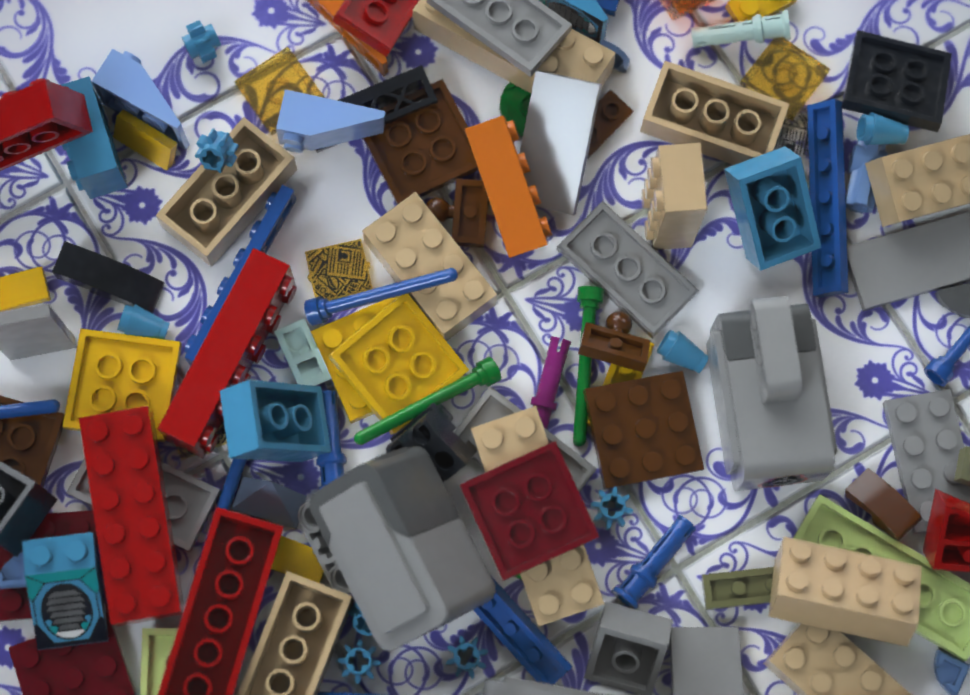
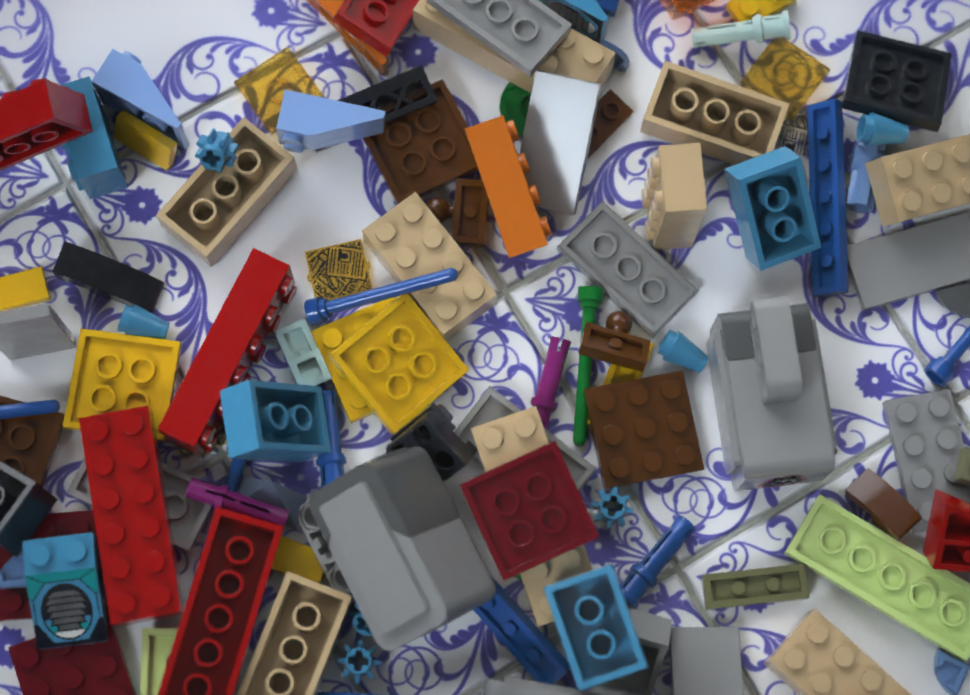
dark azure gear [181,20,222,63] -> none
blue plate [184,184,297,365] -> none
green piece [354,357,501,445] -> none
dark azure gear [446,636,488,679] -> none
tan brick [768,536,922,646] -> none
none -> magenta pin [185,477,290,530]
none -> dark azure brick [543,564,648,691]

